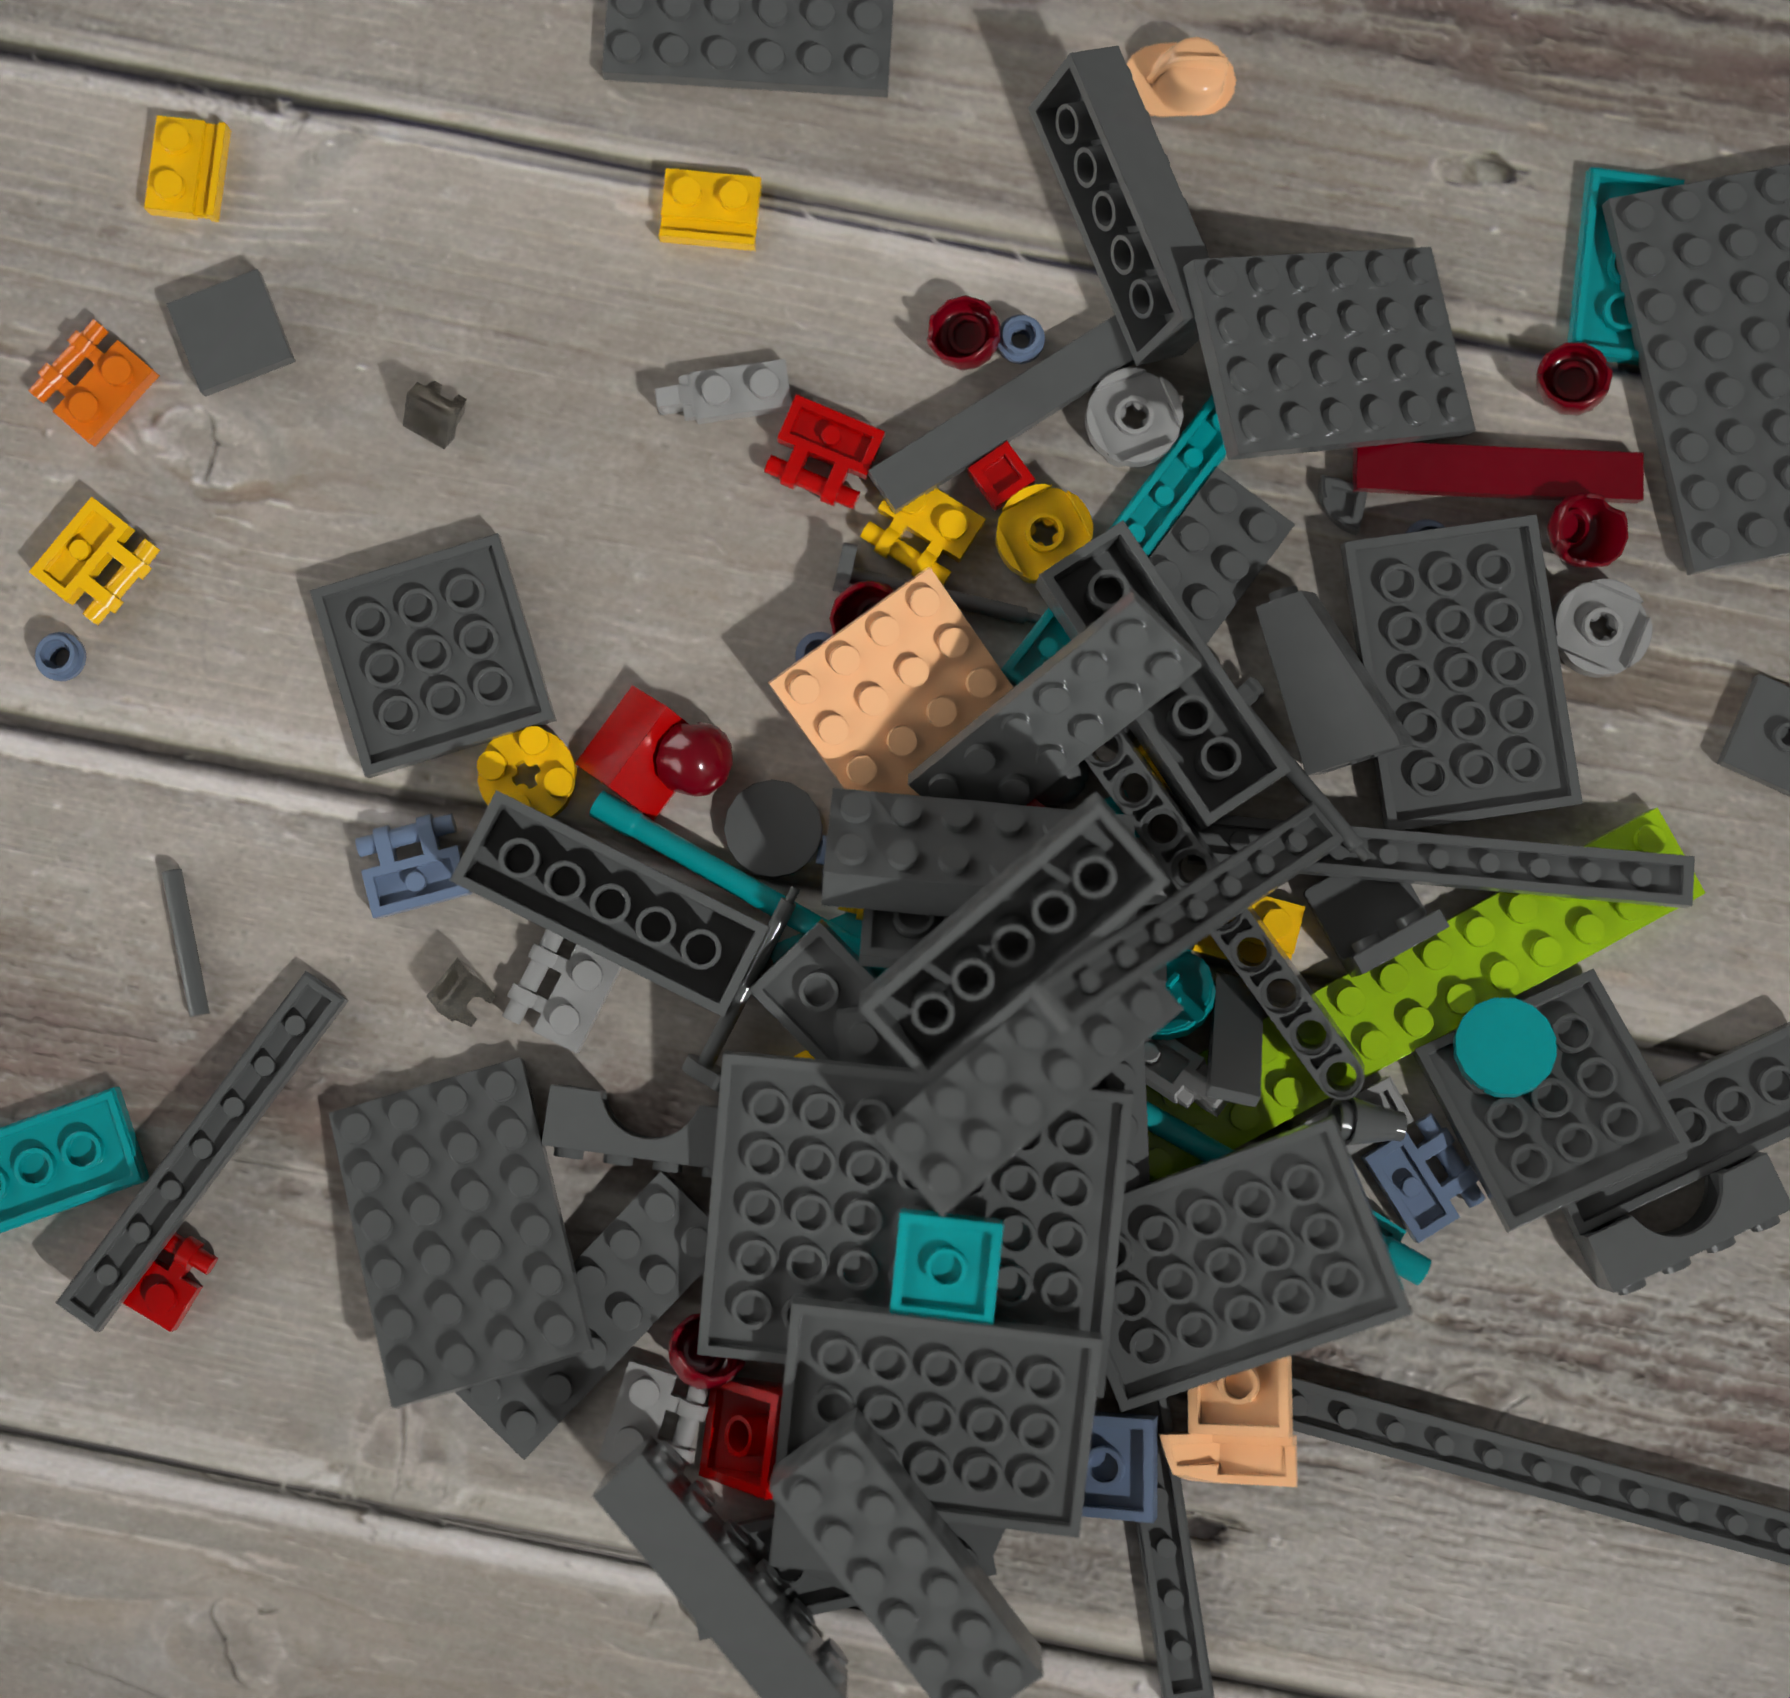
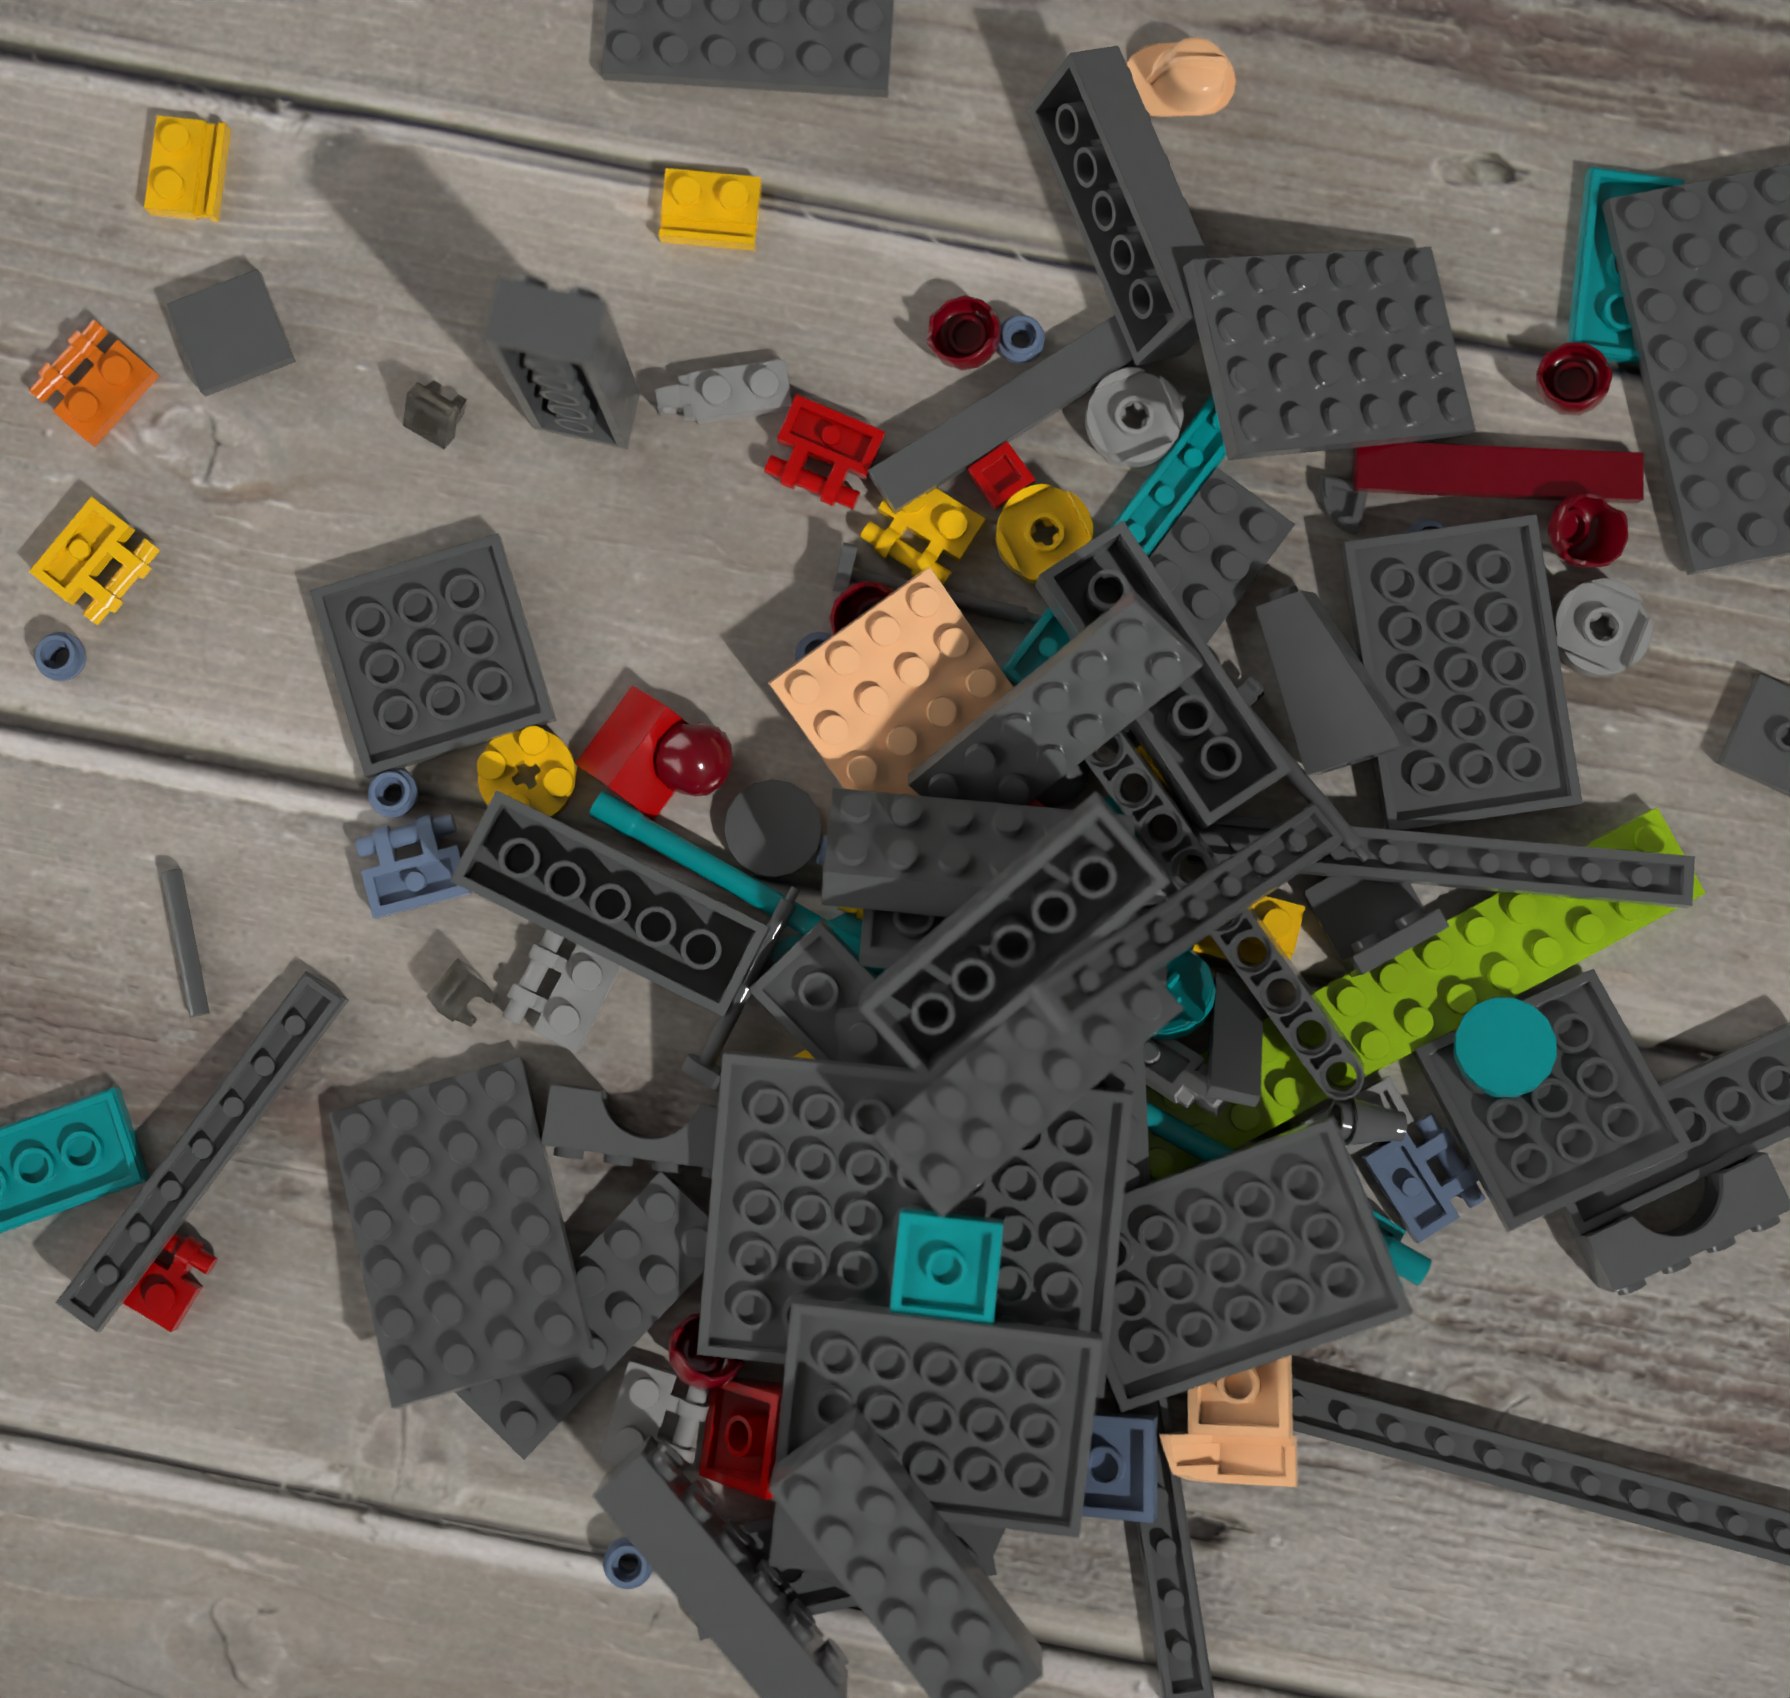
none -> sand blue plate [368,769,419,818]
none -> dark grey brick [484,275,640,449]
none -> sand blue plate [603,1536,653,1589]

